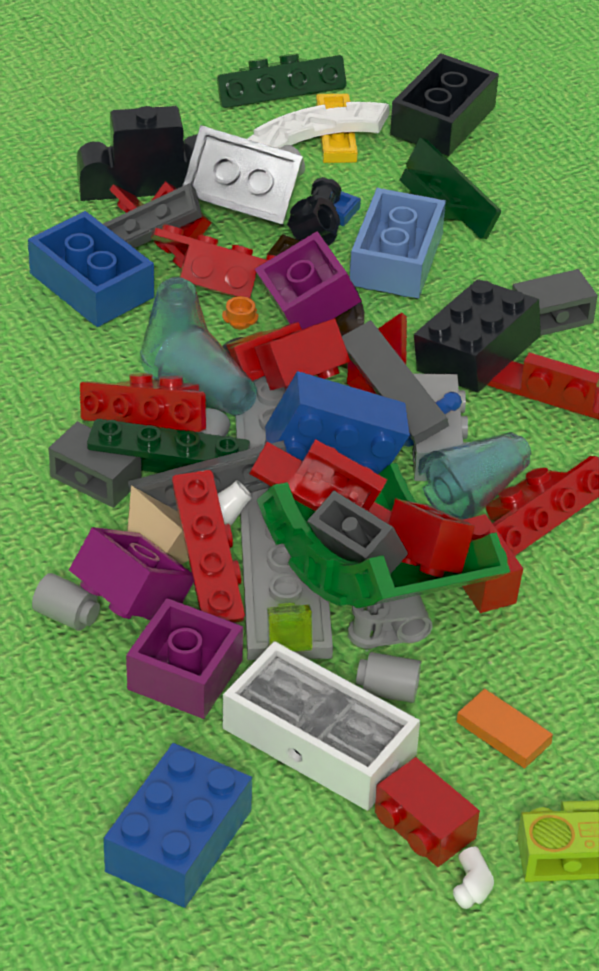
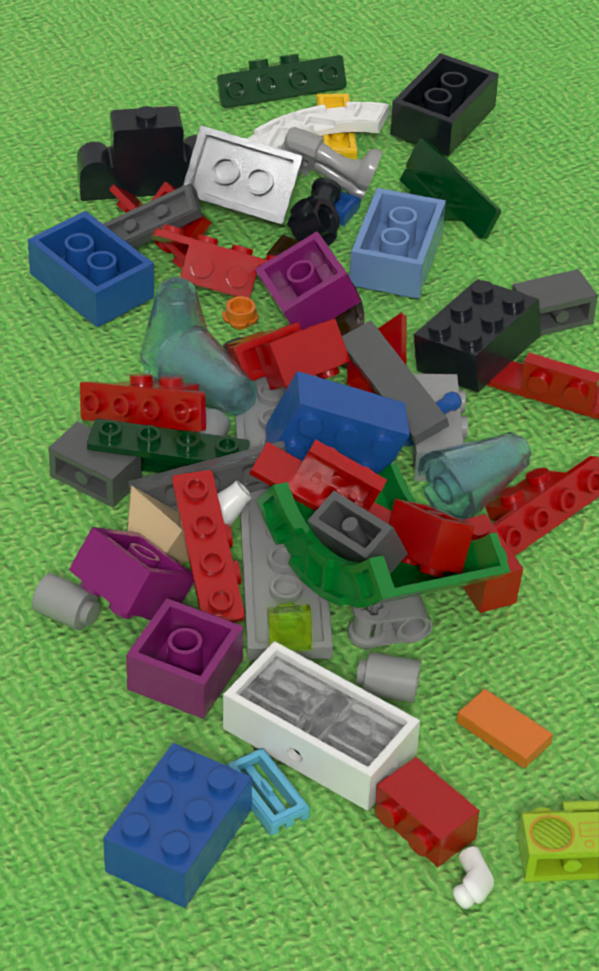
none -> medium azure tile [226,748,310,836]
none -> light grey piece [281,127,383,200]

